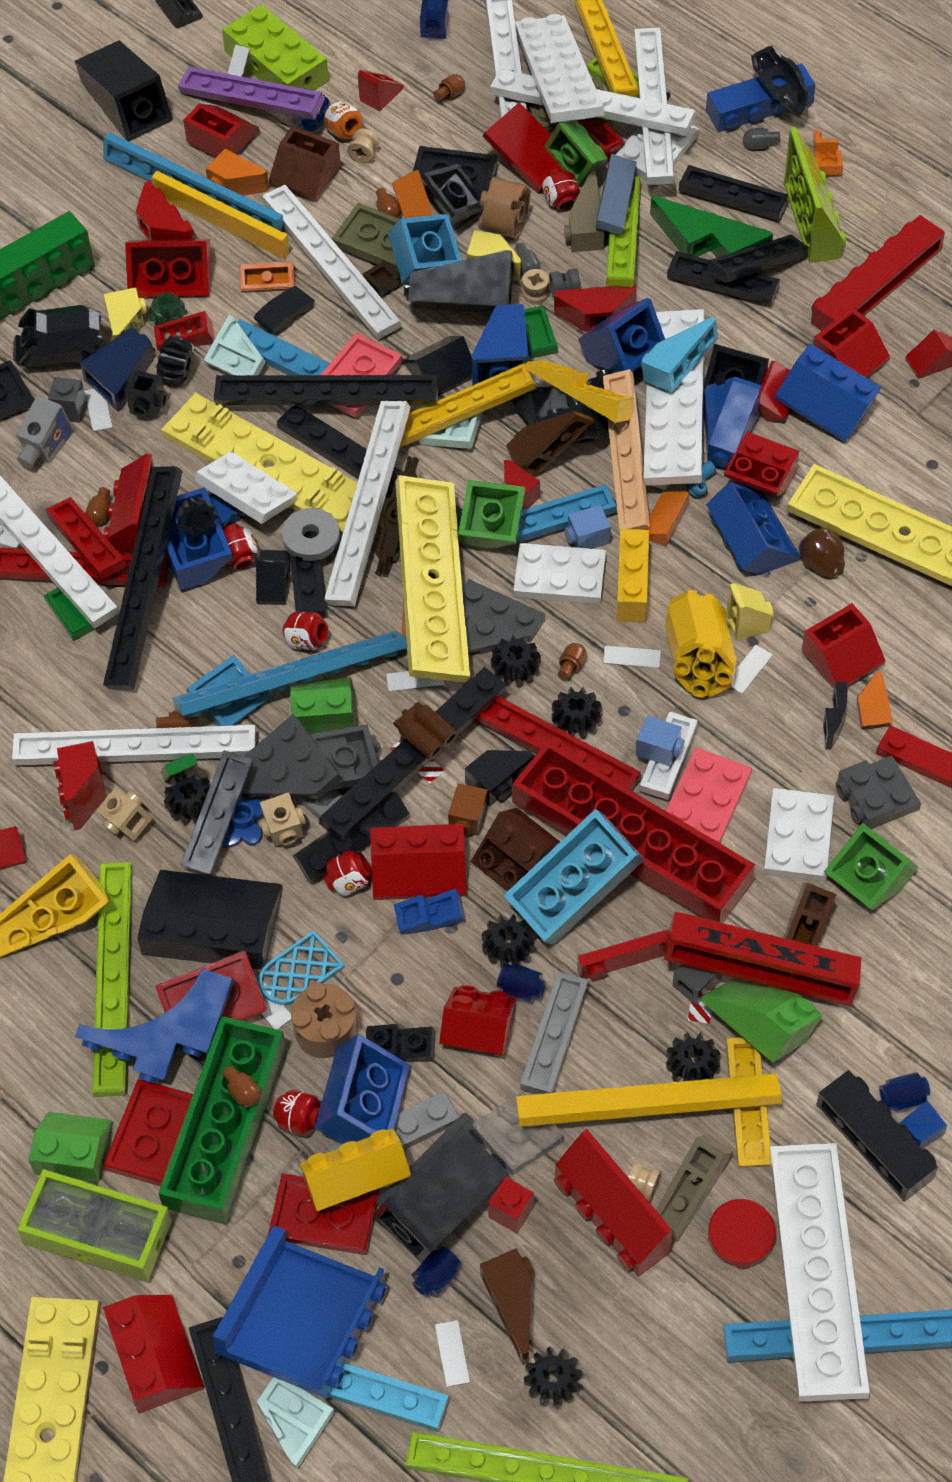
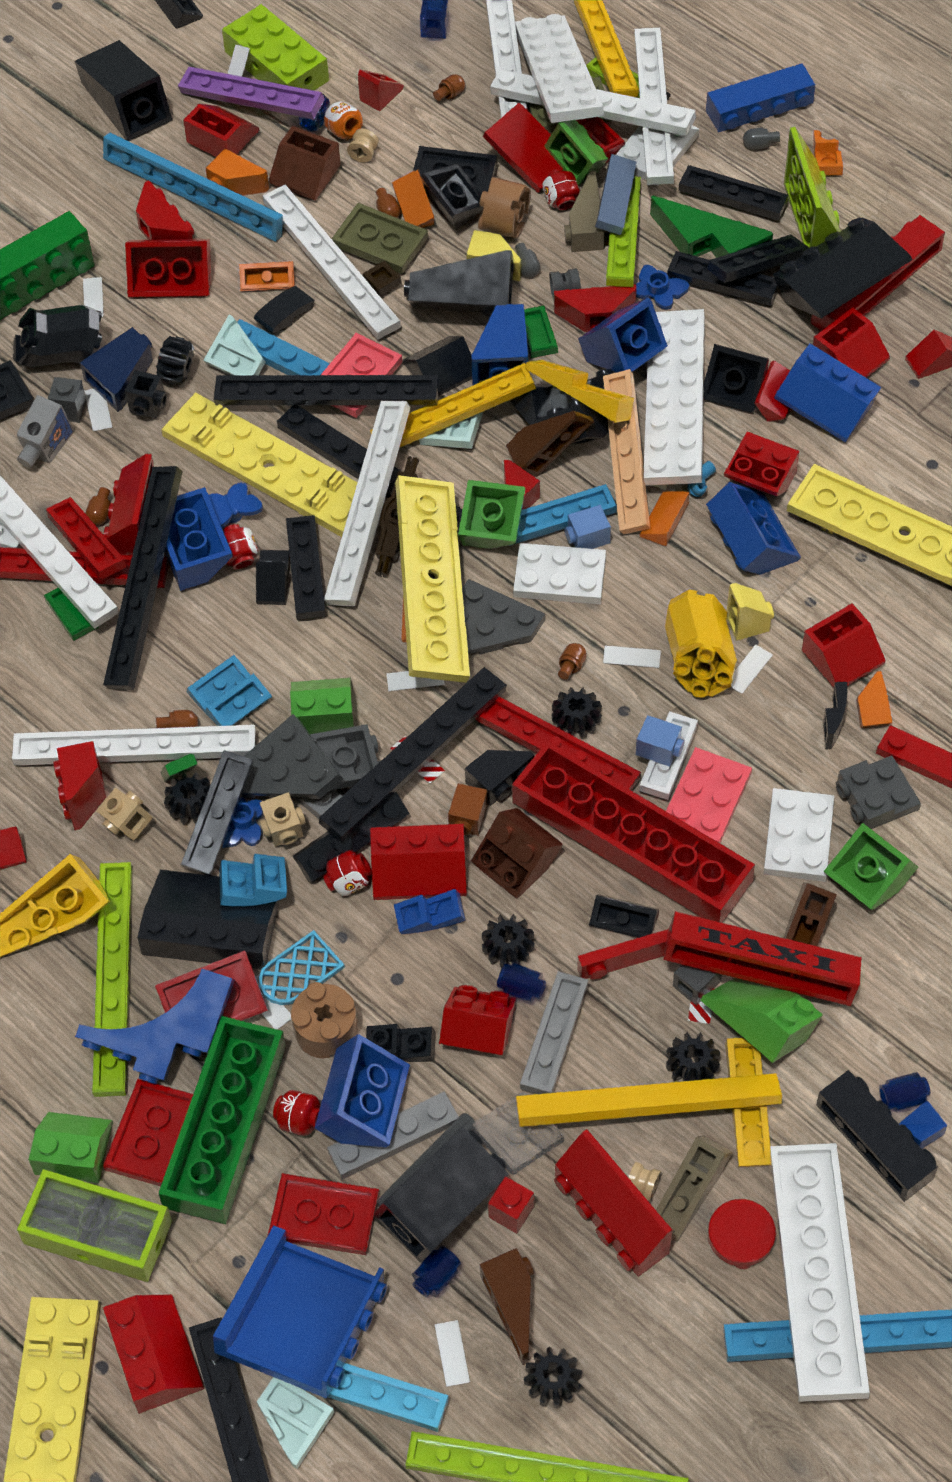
light yellow slope [104,288,147,339] -> none
clear green piece [149,292,188,326] -> none
yellow tile [151,171,290,259] -> none
red slope [154,311,215,351] -> none
dark azure plate [172,630,407,717] -> none
black piece [177,497,219,538] -> none
white plate [194,452,298,524] -> none
dark orange cylinder [222,1066,261,1107] -> none
light grey tile [281,508,340,561] -> none
red head [282,611,328,650] -> none
yellow brick [299,1128,411,1211] -> none
dark azure brick [388,214,462,283] -> none
reddish brown piece [393,702,458,760] -> none
black gear [490,635,541,687] -> none
medium azure brick [504,809,645,945] -> none
tan wheel [522,269,549,304] -> none
yellow brick [616,529,649,622] -> none
medium azure slope [641,317,718,393] -> none
blue slope [703,377,762,468] -> none
black piece [751,46,808,118] -> none
reddish brown hair [799,528,845,578] -> none
none -> white sticker [83,277,103,317]
none -> dark azure slope [219,854,287,906]
none -> black slope [589,894,659,938]
none -> blue animal [636,265,689,310]
none -> black slope [773,218,913,318]

